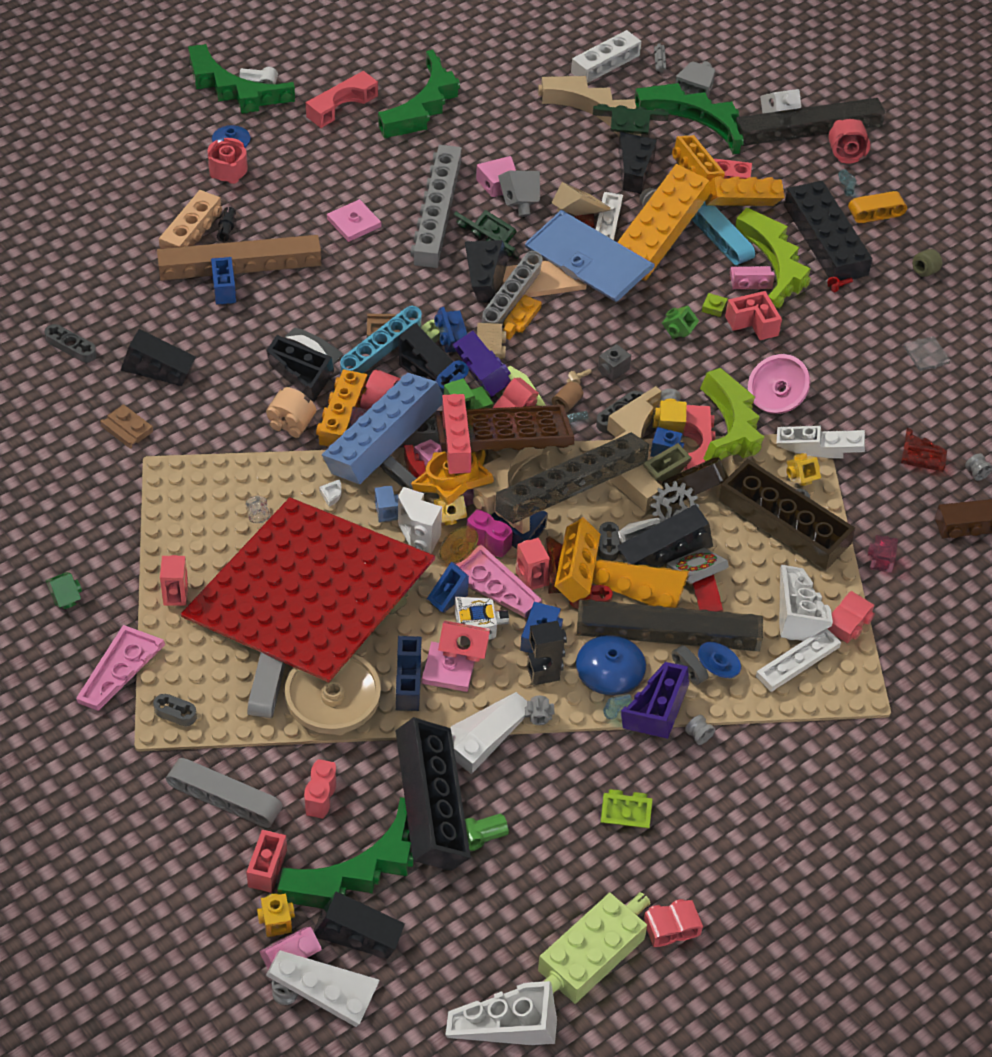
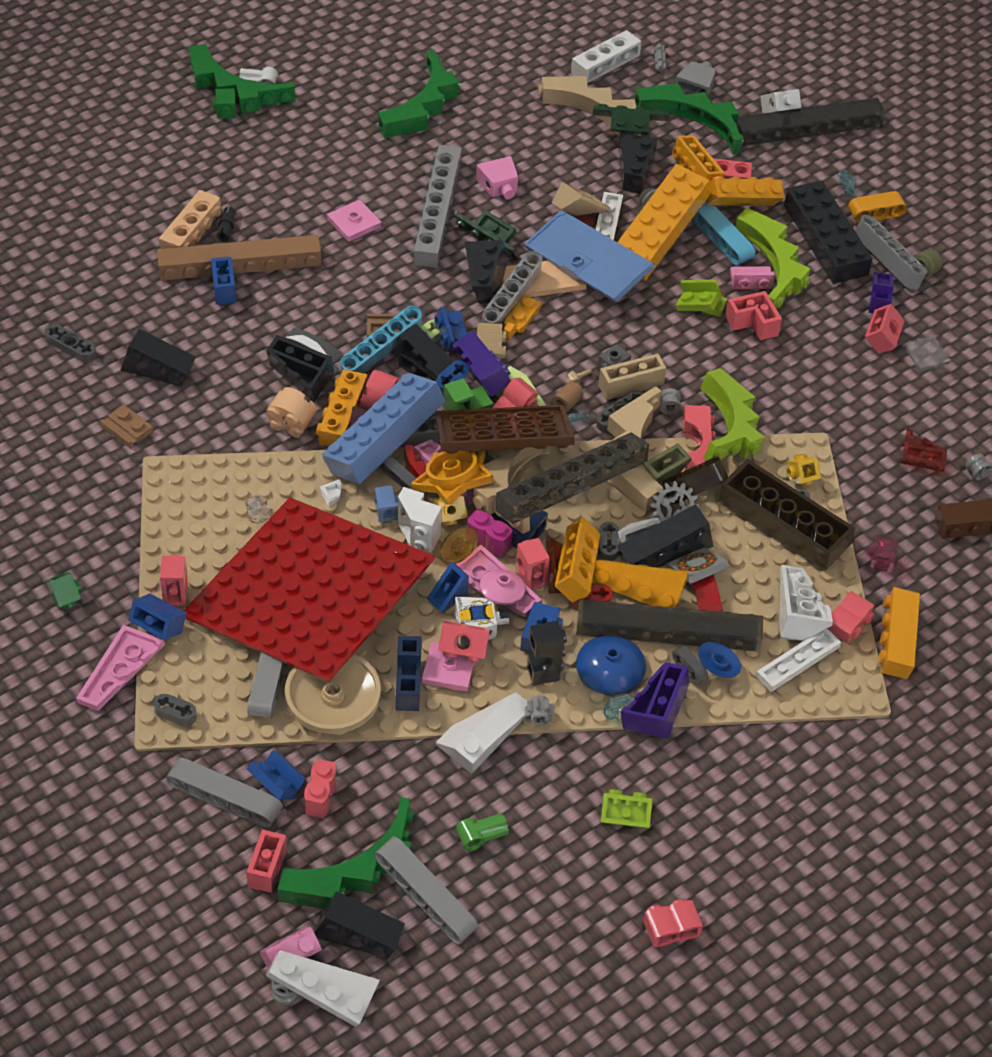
coral brick [207,138,248,184] -> none
blue dish [212,125,250,148] -> none
yellow brick [257,893,295,937] -> none
coral arch [306,71,378,128] -> none
black brick [395,717,471,871] -> none
coral arch [442,394,471,474] -> none
white wedge [446,981,557,1045] -> none
light grey torso [498,170,540,217] -> none
yellowish green brick [538,892,650,1004] -> none
blue brick [650,427,685,457] -> none
yellow brick [653,398,687,434] -> none
bright green brick [662,306,699,339] -> none
light grey wheel [685,715,715,745] -> none
bright pink dish [748,354,810,414] -> none
white slope [777,426,865,458] -> none
red hand [827,277,853,293] -> none
coral brick [828,119,871,164] -> none
none -> blue brick [128,593,187,640]
none -> green brick [212,88,236,119]
none -> blue bracket [247,751,307,800]
none -> light grey beam [374,836,478,945]
none -> bright pink dish [480,569,525,605]
none -> tan brick [598,354,666,400]
none -> lime bracket [675,279,722,311]
none -> light grey beam [855,215,927,290]
none -> coral brick [865,304,905,354]
none -> dark purple slope [869,272,894,313]
none -> light orange brick [878,587,920,679]

